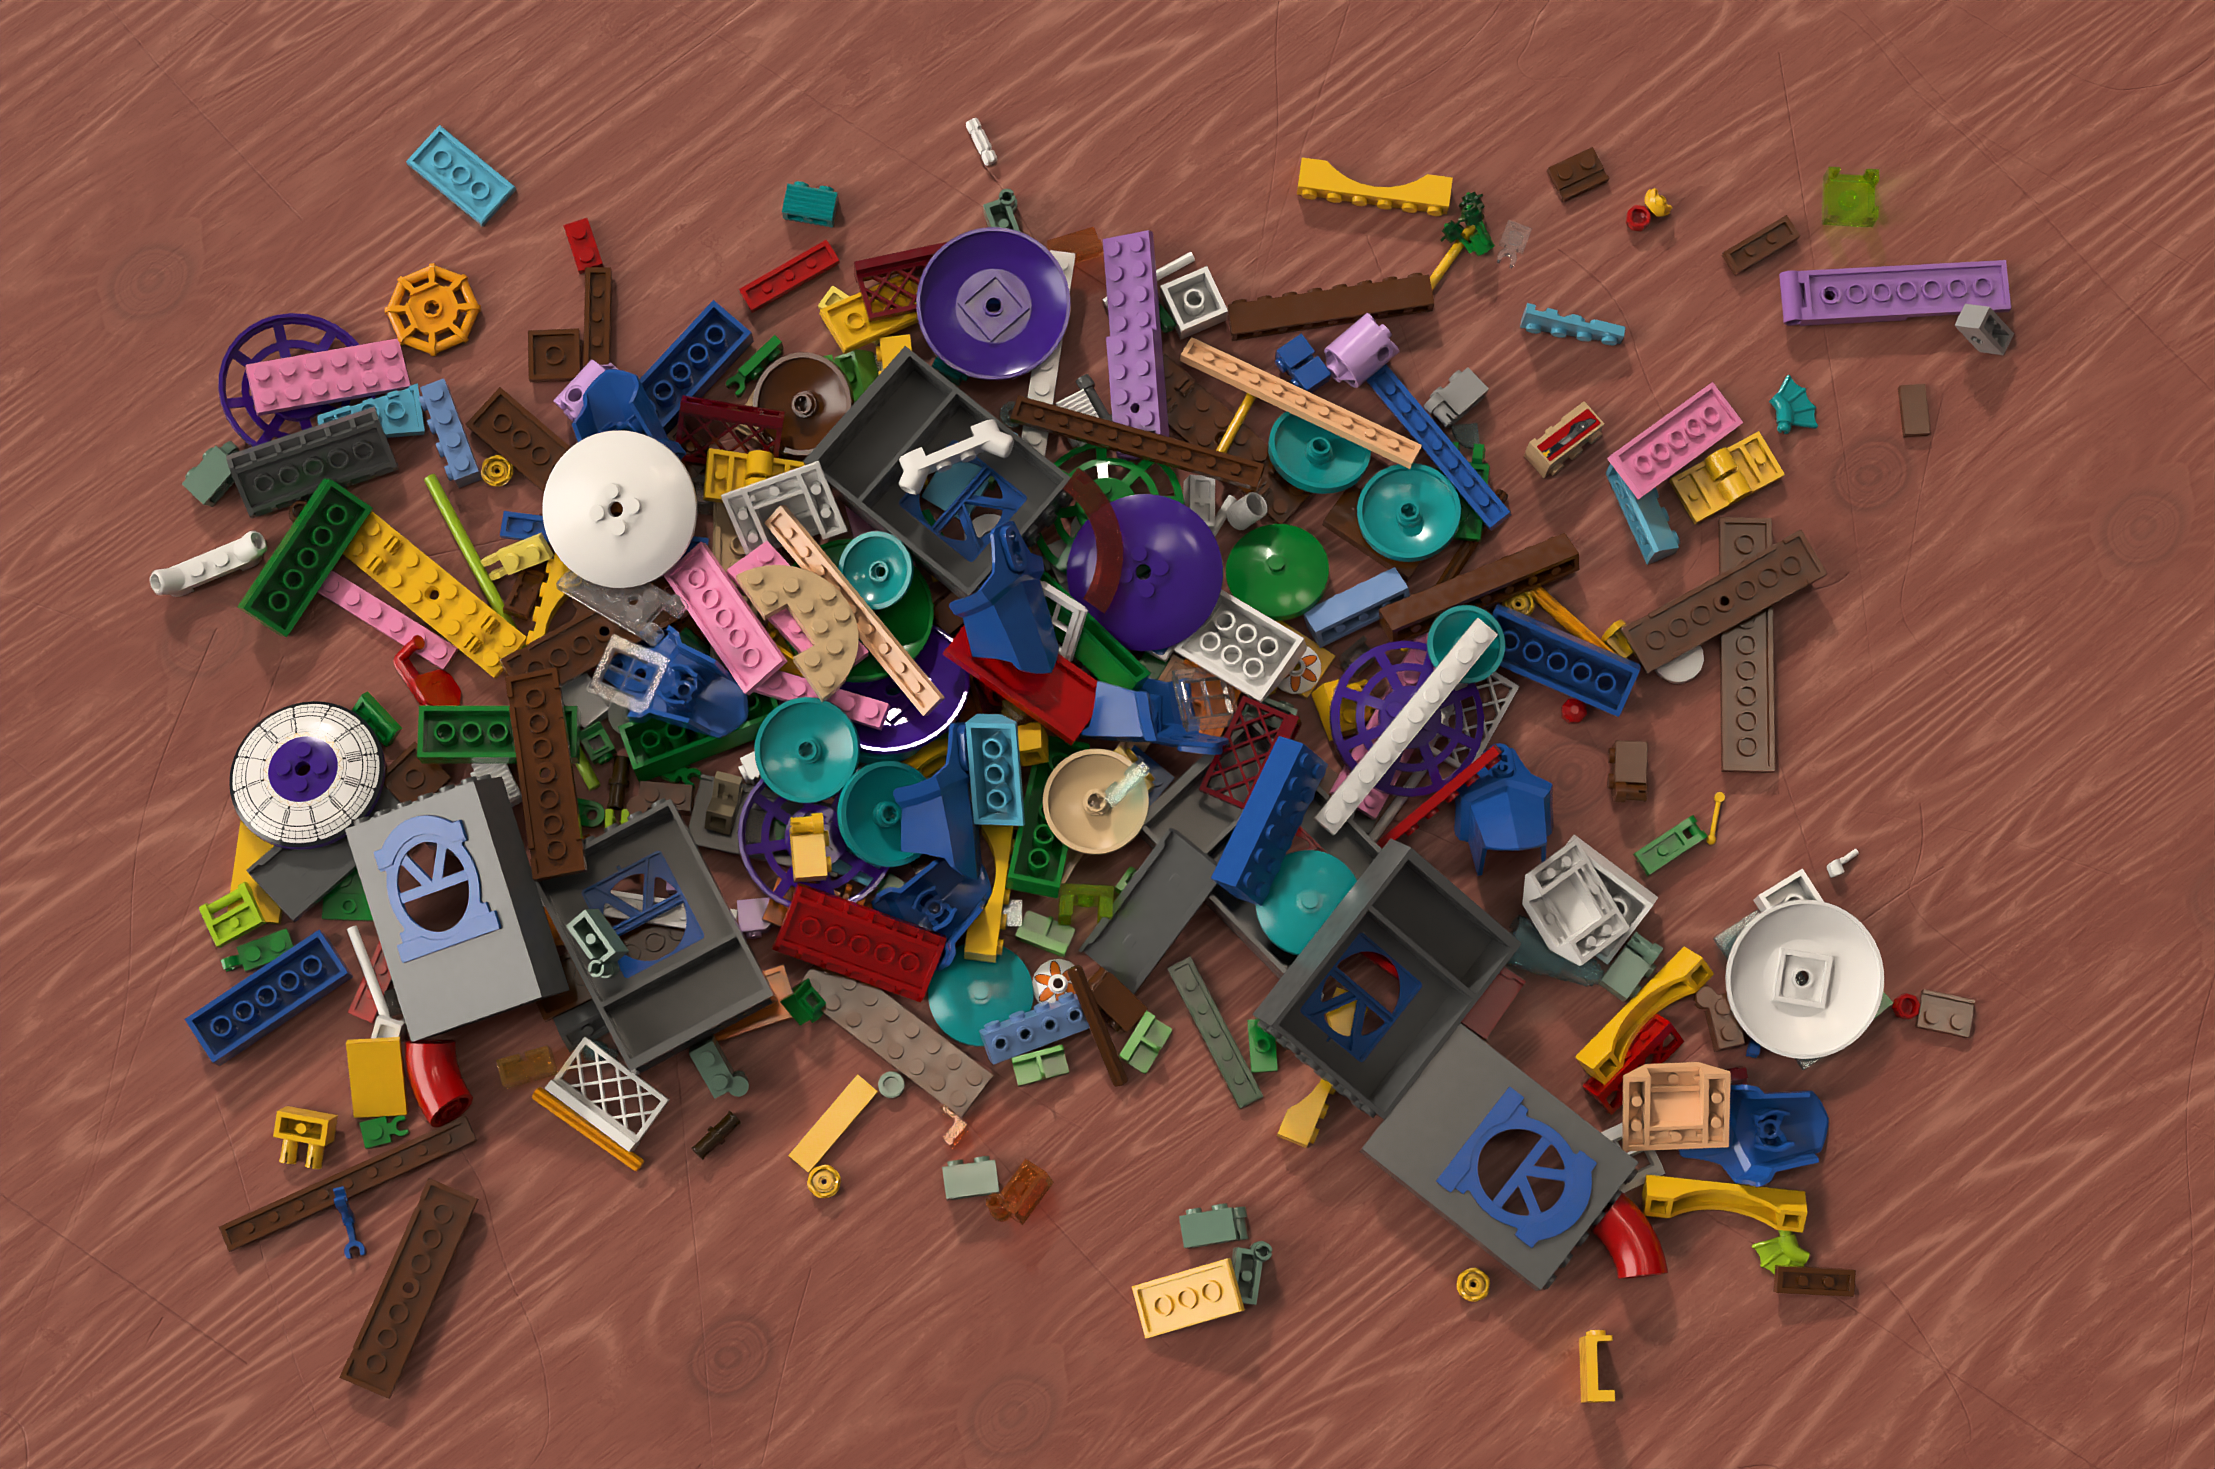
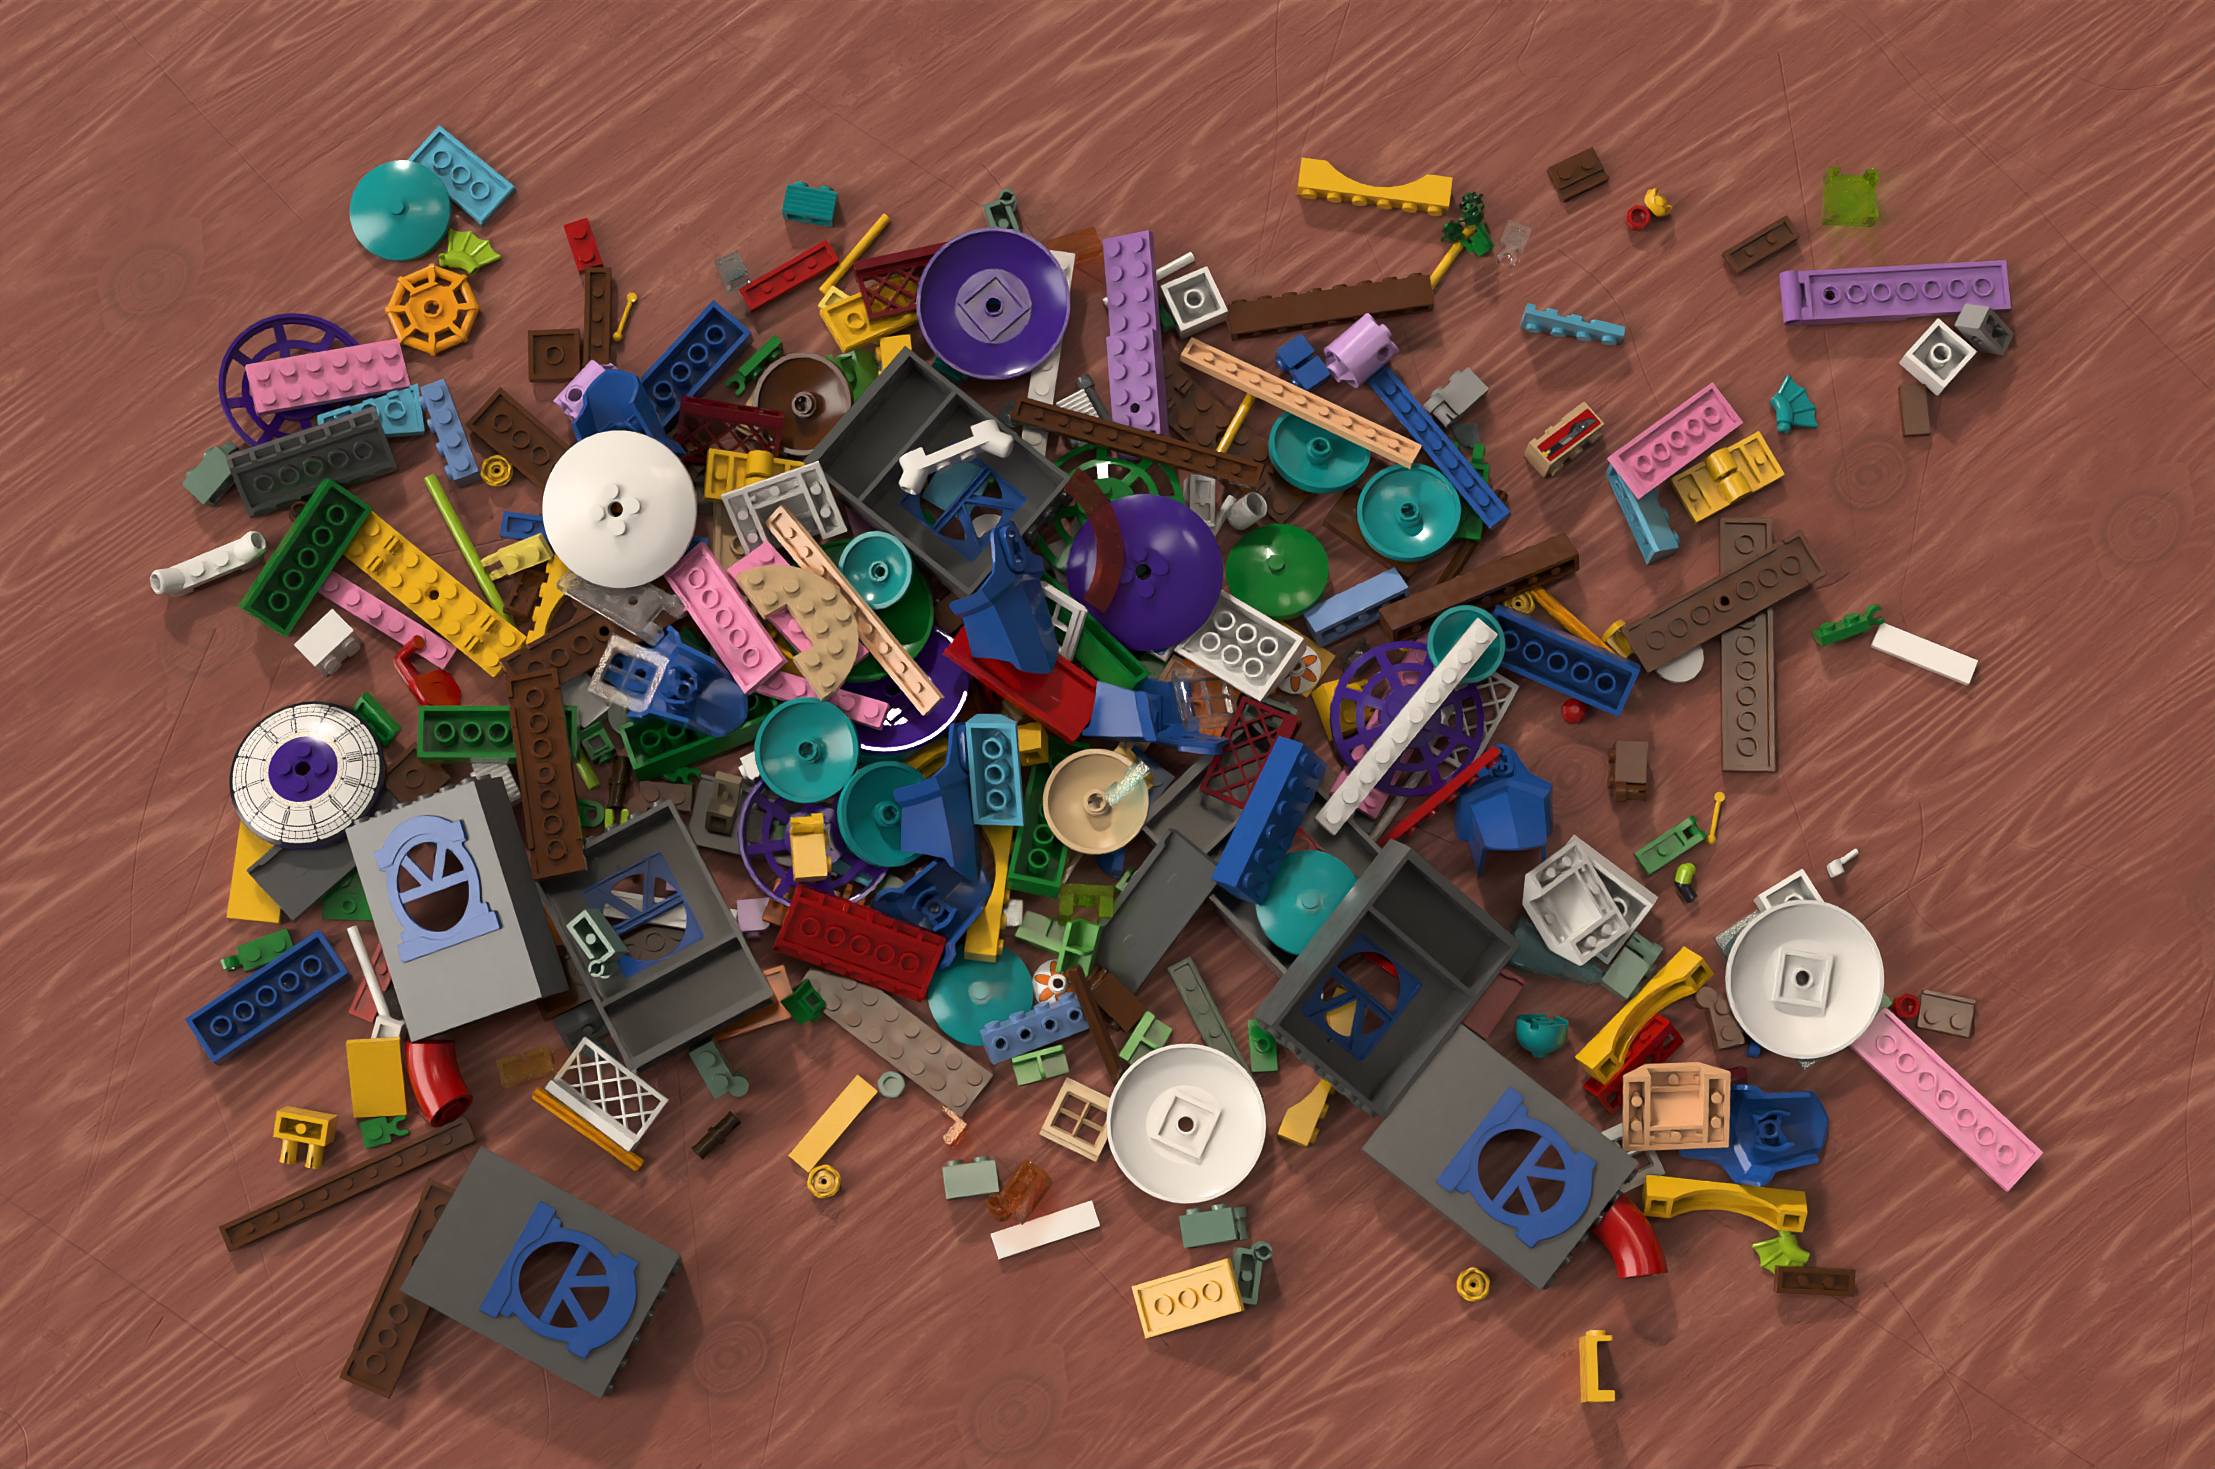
lime plate [199,882,266,948] -> none
blue piece [333,1186,366,1259] -> none
white axle [966,118,997,166] -> none
none -> white brick [294,609,363,677]
none -> teal dish [350,160,452,262]
none -> dark grey panel [399,1146,682,1399]
none -> lime arm [439,228,502,275]
none -> yellow hinge [612,292,637,342]
none -> clear light blue panel [714,250,750,293]
none -> yellow bar [819,214,891,295]
none -> white tile [991,1200,1100,1260]
none -> tan piece [1039,1077,1110,1162]
none -> bright green panel [1056,918,1103,977]
none -> blue tile [1095,846,1126,880]
none -> white dish [1106,1044,1266,1204]
none -> teal cylinder [1515,1013,1569,1058]
none -> arm [1674,863,1697,903]
none -> green plate [1812,604,1885,647]
none -> bright pink plate [1848,1007,2043,1192]
none -> white tile [1870,623,1978,686]
none -> white brick [1899,318,1977,396]

